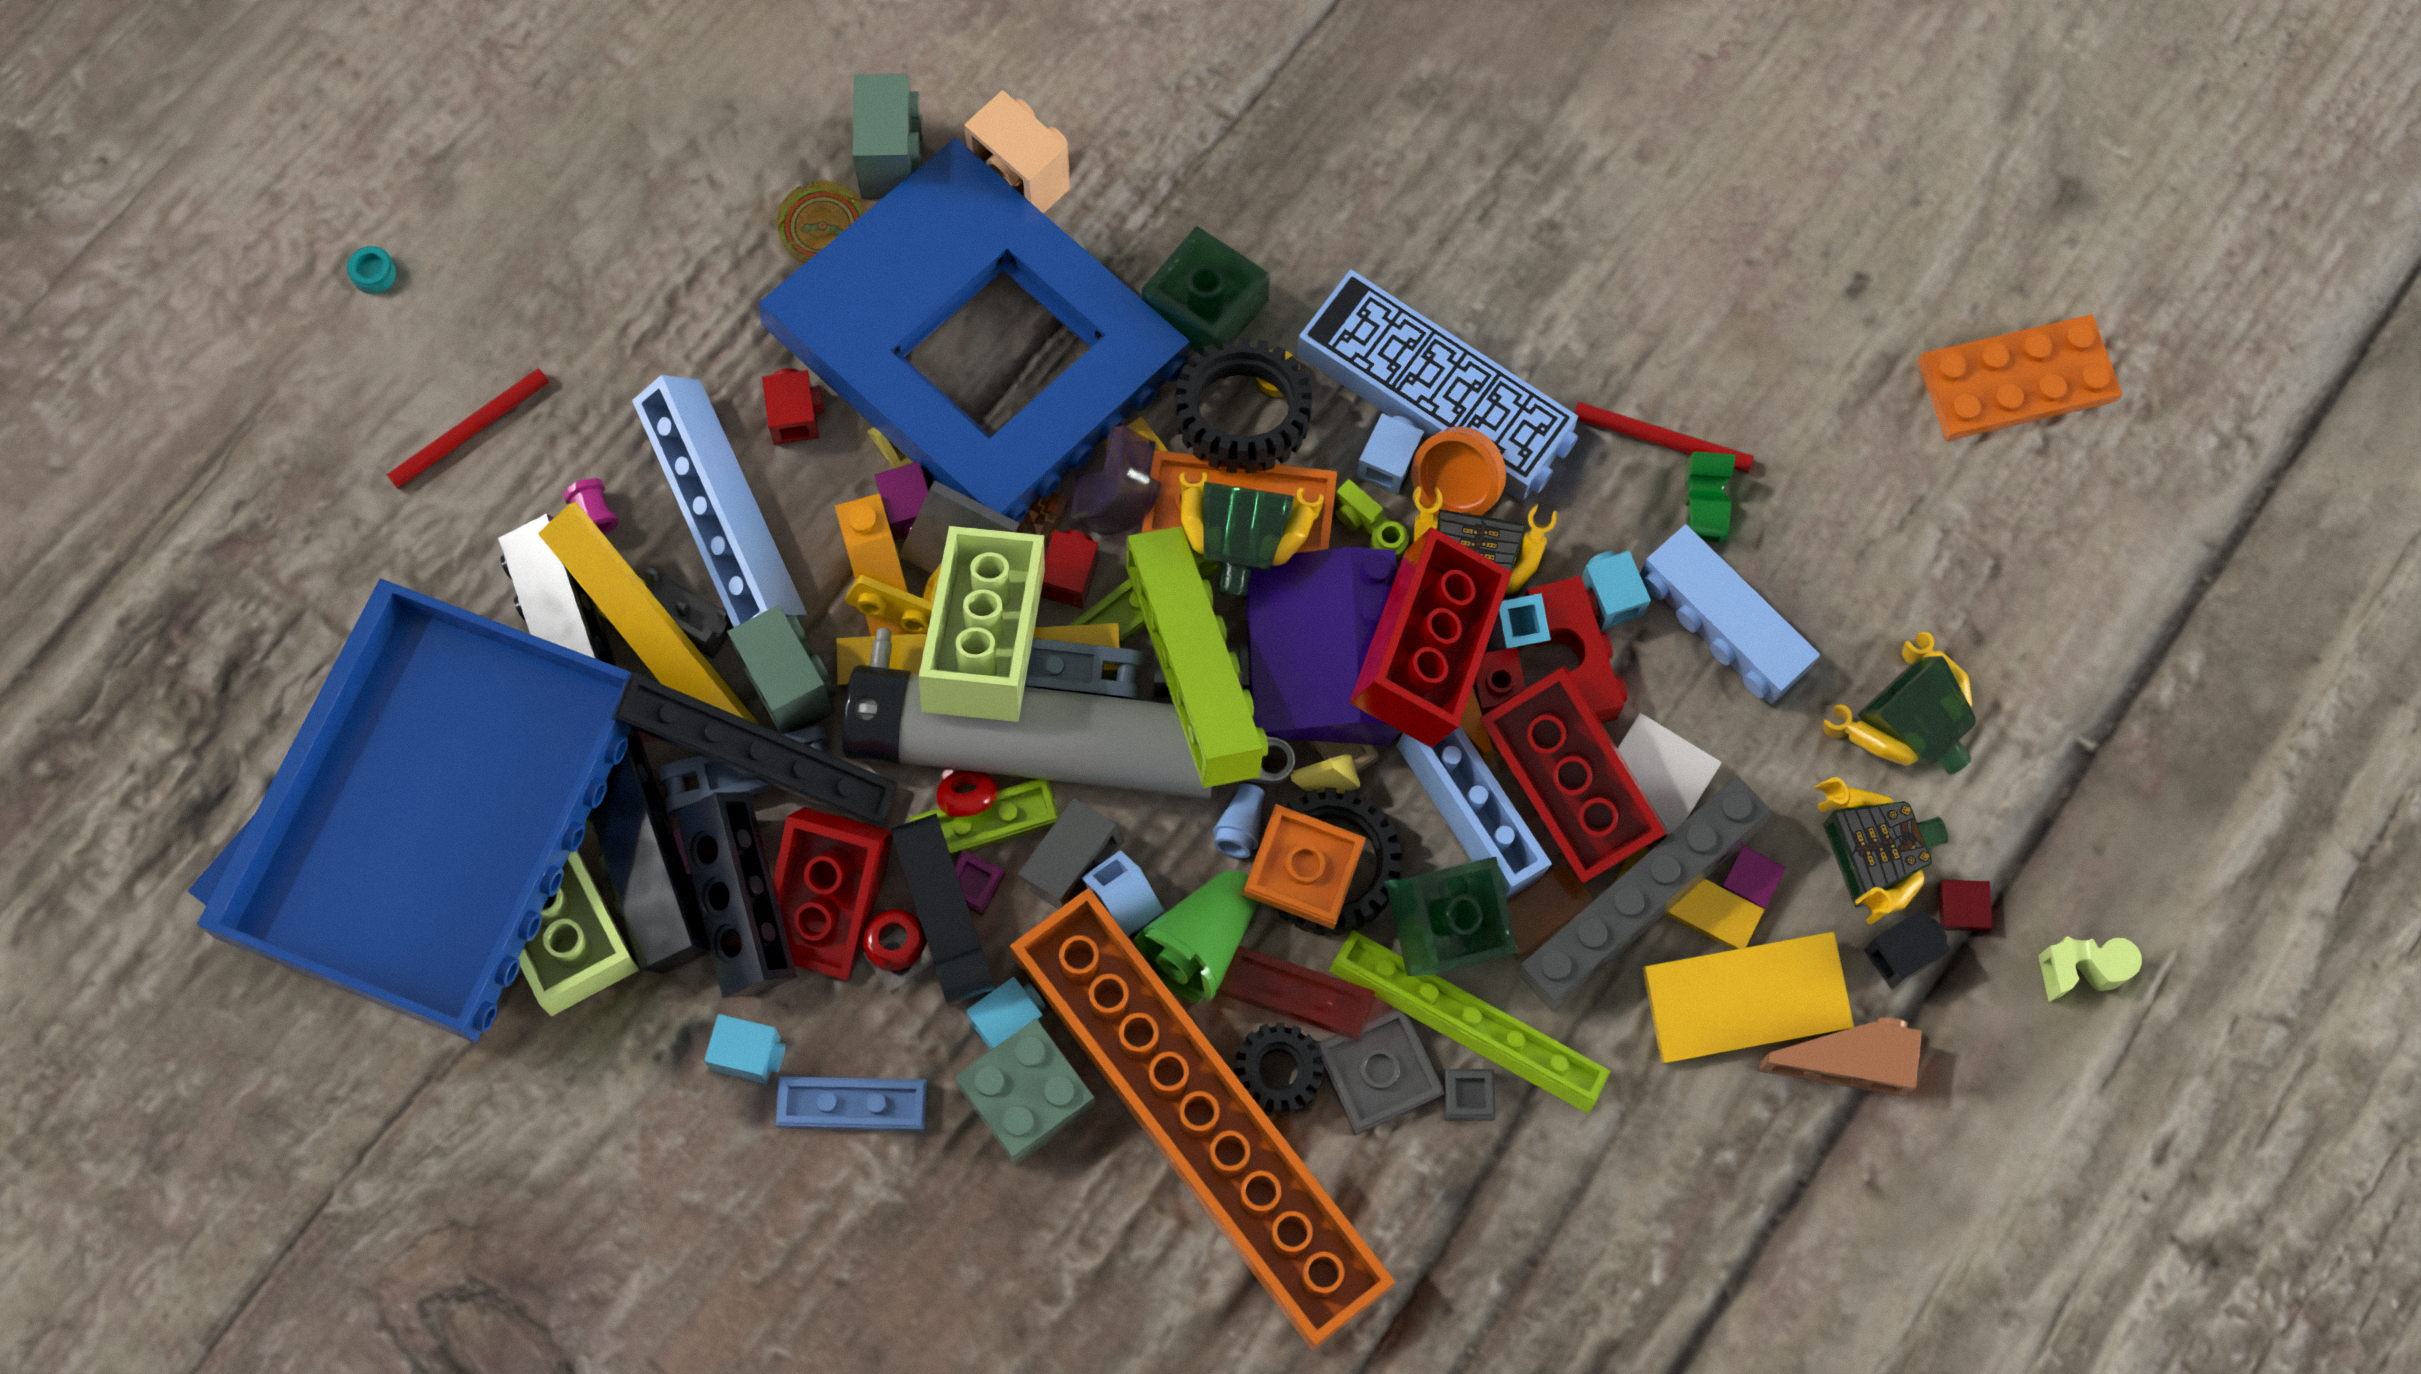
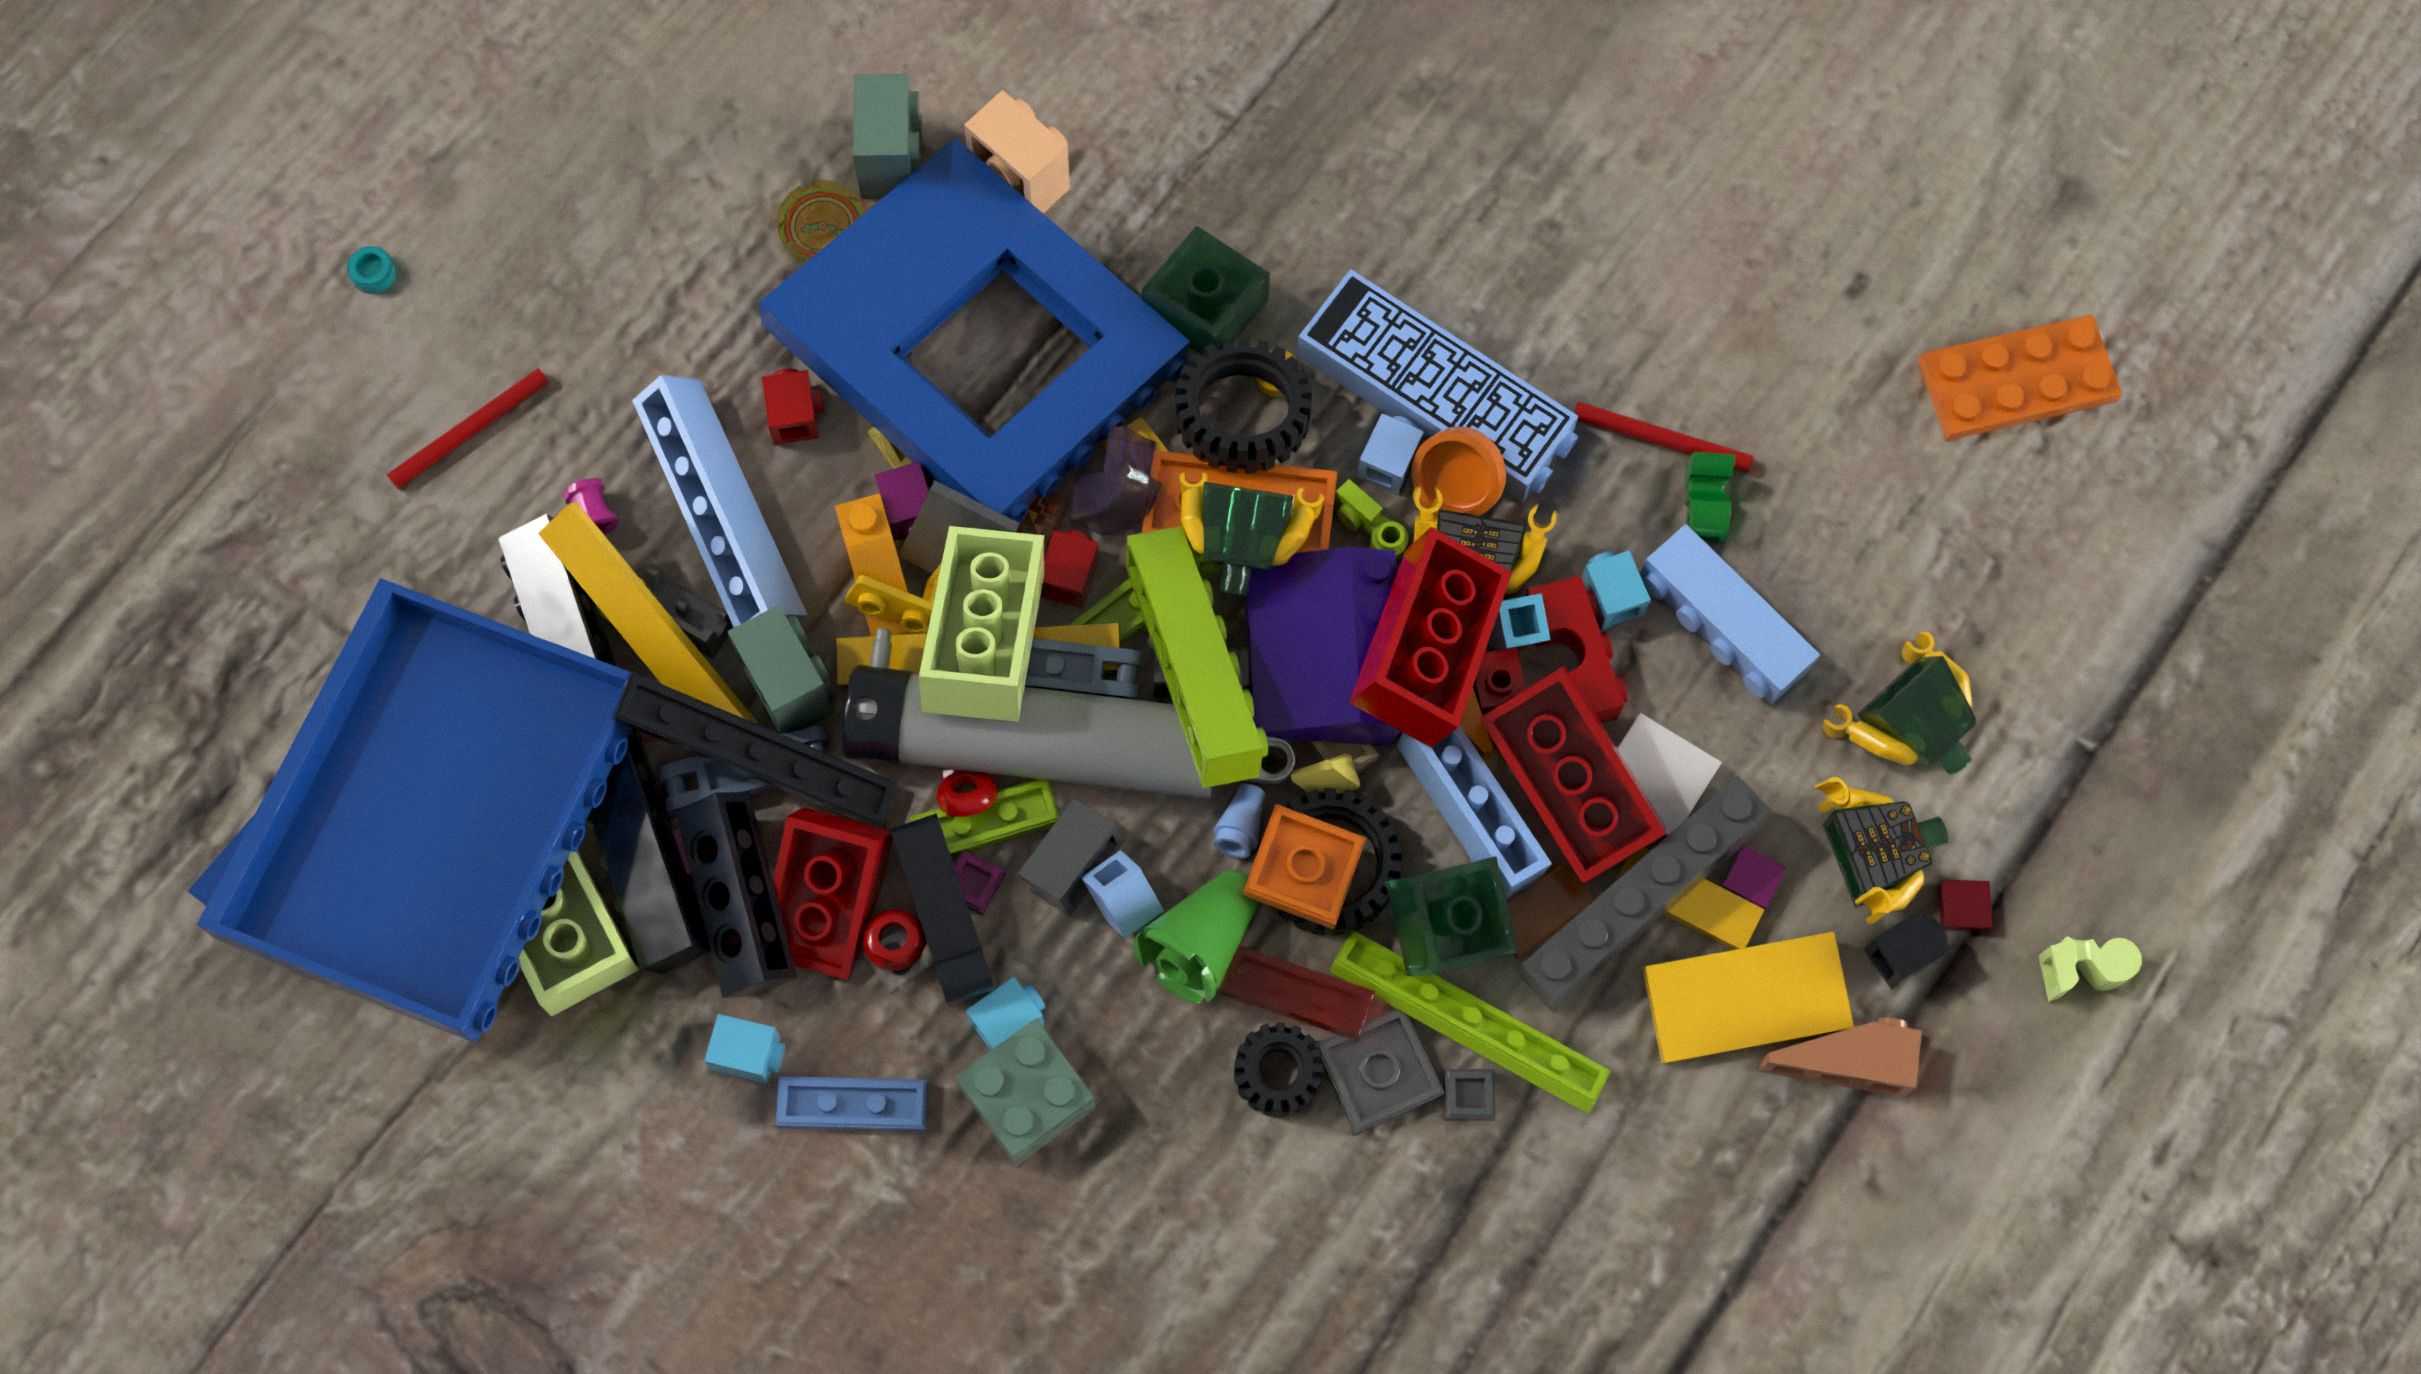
orange brick [1010,887,1395,1351] -> none

